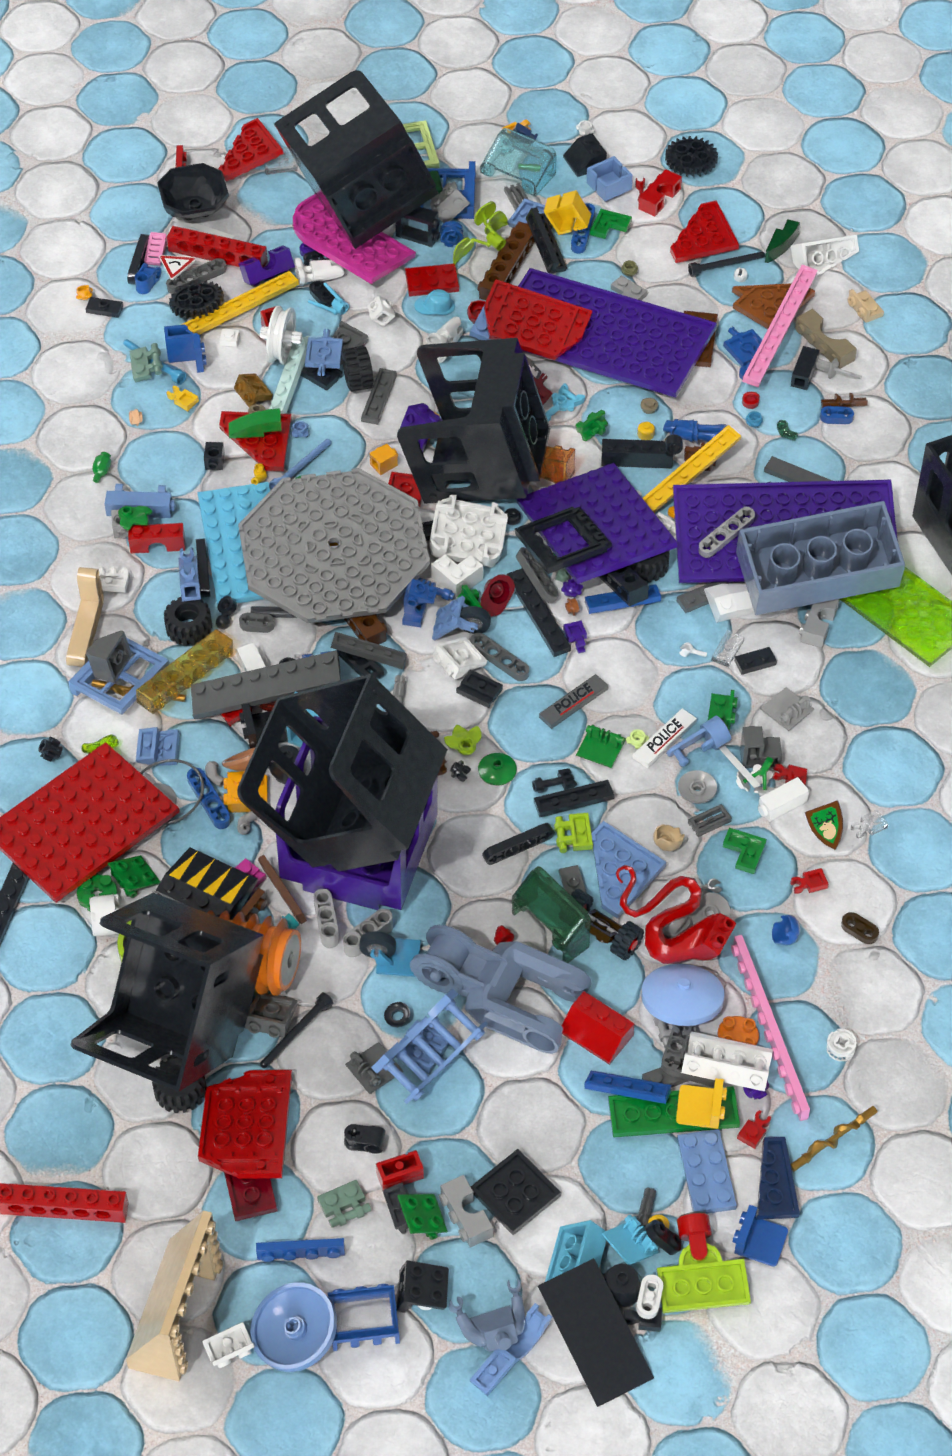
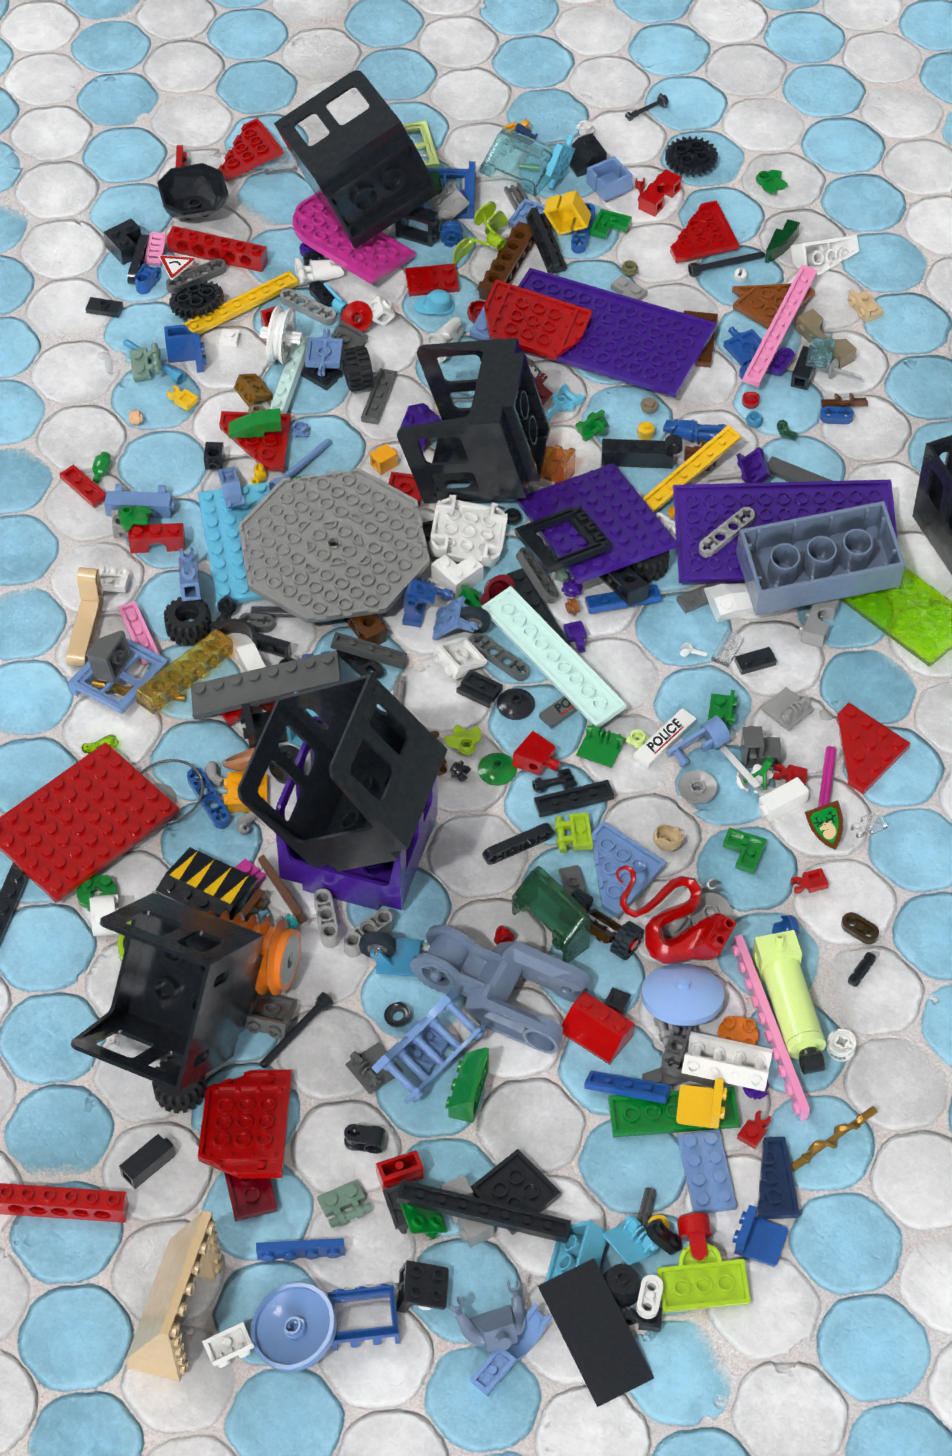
black gear [38,736,63,762] -> none
light orange plate [76,285,93,300] -> none
green hinge [108,855,160,898] -> none
medium blue slope [136,727,180,766] -> none
black beam [196,538,211,598] -> none
dark purple arch [238,245,295,286] -> none
dark grey tile [688,804,732,837] -> none
none -> red plate [59,464,106,508]
none -> black brick [103,218,141,265]
none -> bright pink plate [118,601,160,665]
none -> black brick [119,1134,174,1189]
none -> black piece [210,618,292,658]
none -> medium blue piece [218,466,245,508]
none -> light grey beam [280,288,336,325]
none -> red dish [341,301,373,332]
none -> black plate [396,1179,571,1243]
none -> green slope [445,1047,489,1123]
none -> light aqua plate [482,586,626,728]
none -> black dish [497,688,535,720]
none -> red torso [512,730,561,776]
none -> medium azure plate [545,134,576,189]
none -> black plate [604,987,631,1015]
none -> black piece [625,93,669,121]
none -> dark purple bracket [736,447,771,483]
none -> yellowish green piece [751,930,826,1075]
none -> green plate [756,170,788,194]
none -> dark purple plate [768,347,794,375]
none -> clear light blue bracket [806,332,835,369]
none -> dark pink axle [818,746,836,807]
none -> red plate [837,702,911,795]
none -> black axle [848,952,876,987]

